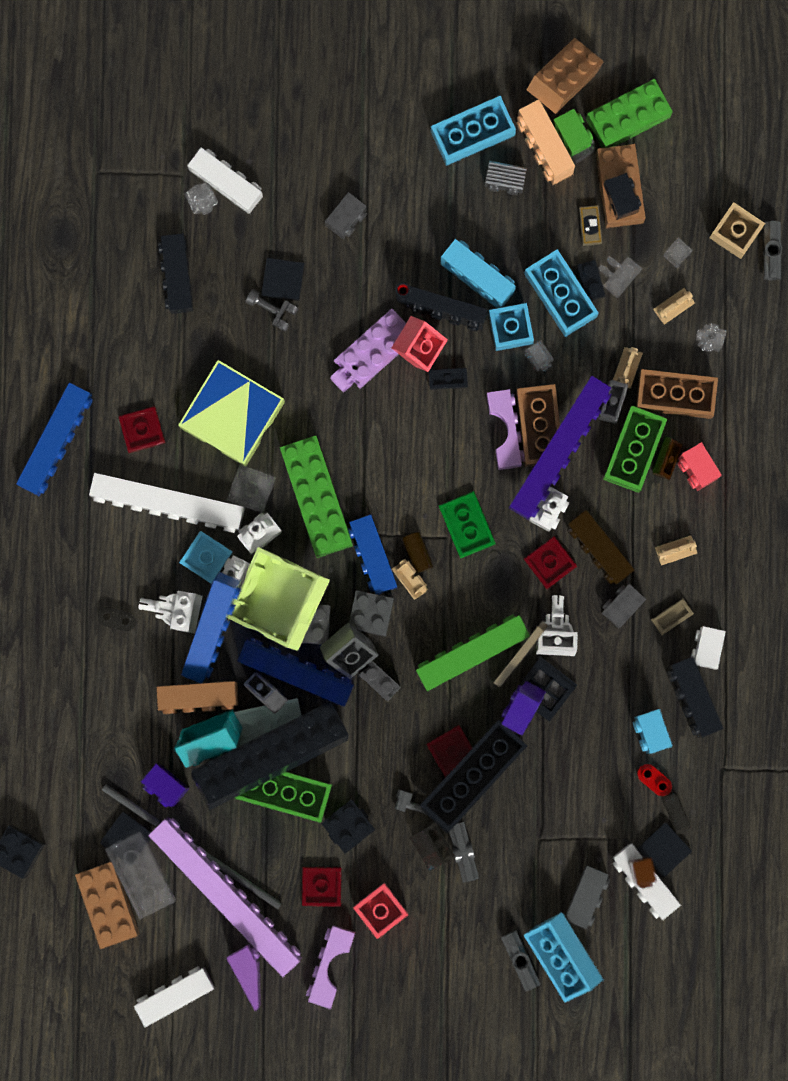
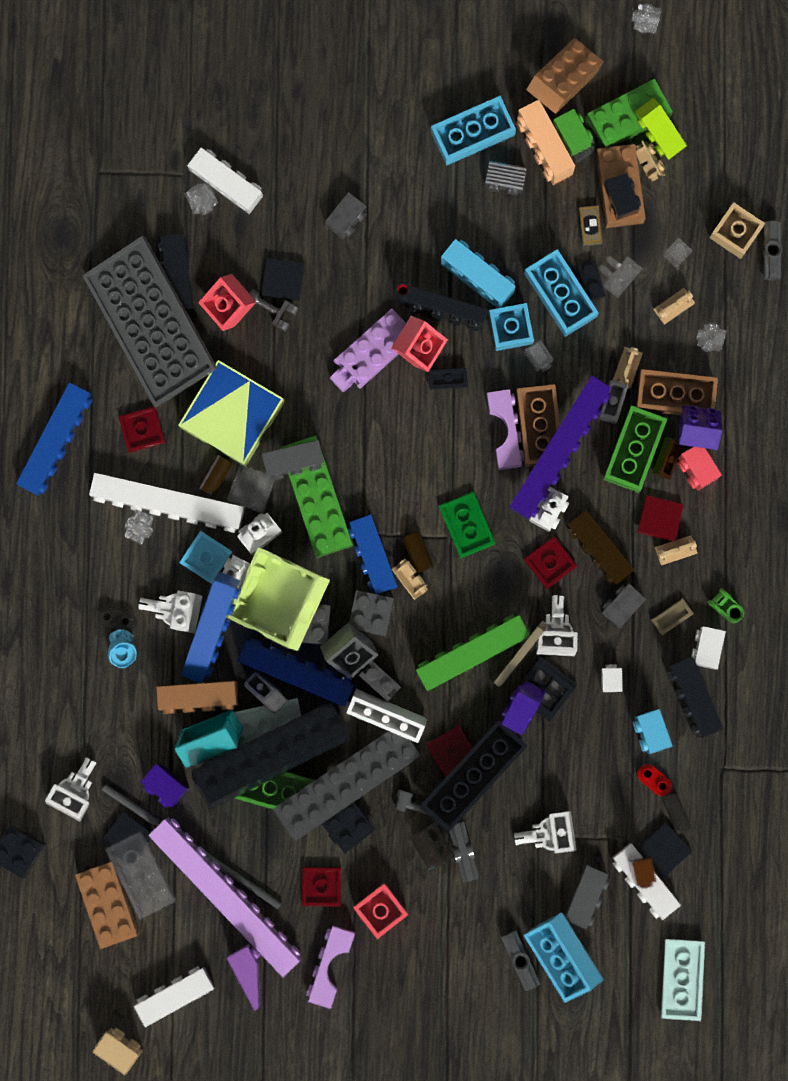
none -> white brick [45,758,97,821]
none -> dark grey plate [83,236,218,407]
none -> tan brick [93,1028,143,1075]
none -> medium azure hair [108,629,137,668]
none -> clear brick [124,509,154,544]
none -> dark brown brick [197,455,233,497]
none -> coral brick [198,274,256,331]
none -> dark grey brick [262,440,325,480]
none -> dark grey plate [273,724,420,842]
none -> white brick [346,689,428,743]
none -> white brick [514,811,577,853]
none -> white brick [601,665,622,692]
none -> clear brick [631,4,661,34]
none -> lime brick [635,98,687,160]
none -> tan hinge [636,141,666,181]
none -> dark red tile [637,495,684,542]
none -> light aqua plate [661,939,705,1021]
none -> dark purple brick [678,405,722,450]
none -> bright green piece [708,588,744,623]

